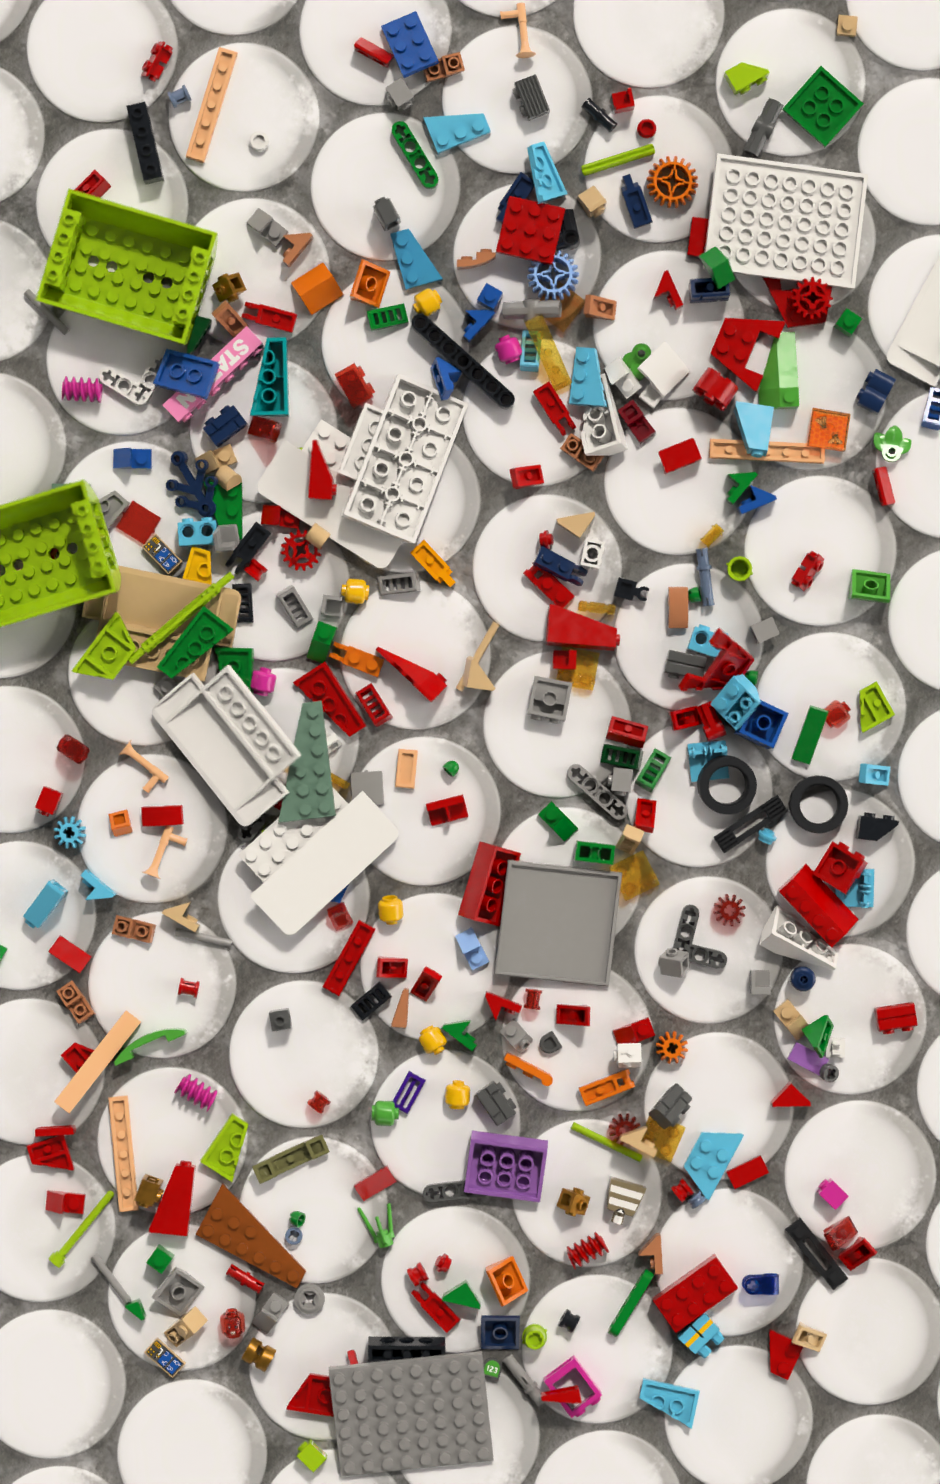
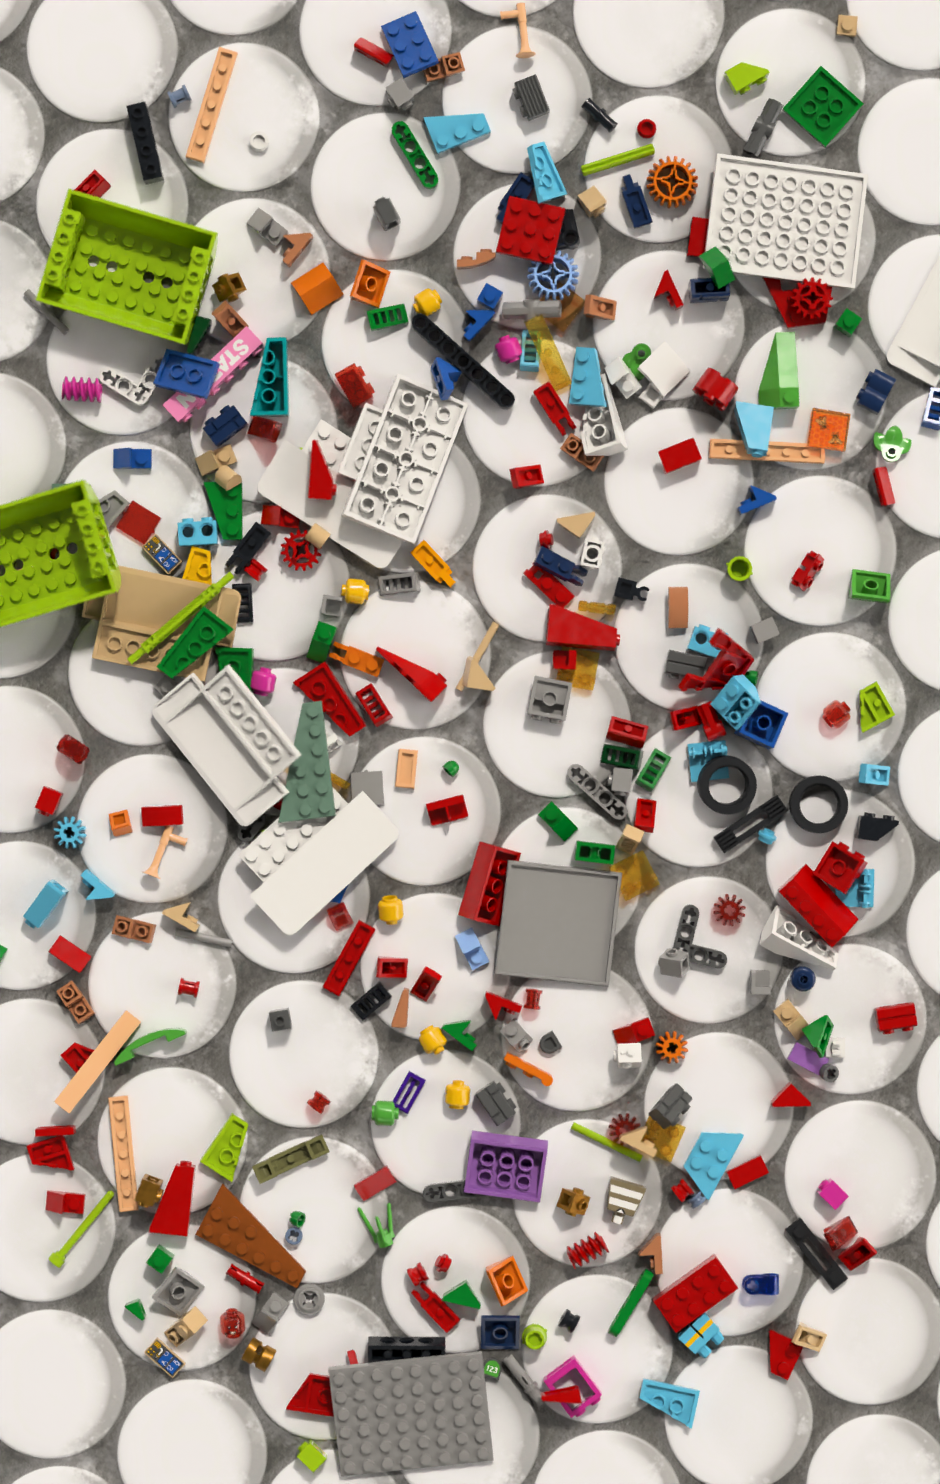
lime wing [72,612,137,680] -> none
light grey bar [91,1254,131,1304] -> none
light nougat piece [119,740,169,793] -> none
red hinge [141,41,173,82] -> none
dark blue plant [166,451,218,517] -> none
dark pink piece [174,1074,218,1113] -> none
light grey panel [213,524,240,551] -> none
red hinge [241,302,298,333] -> none
light grey slope [276,585,313,628] -> none
dark azure wing [390,229,443,290] -> none
red slope [556,1004,590,1026] -> none
orange plate [579,1069,635,1106] -> none
red panel [611,87,635,114] -> none
dark red slope [617,400,656,444] -> none
green hinge [688,587,702,603] -> none
sand blue pin [696,548,715,606] -> none
clear yellow pin [700,523,724,548] -> none
red wing [710,318,786,392] -> none
green slope [726,472,758,505] -> none
green tile [792,705,828,765] -> none

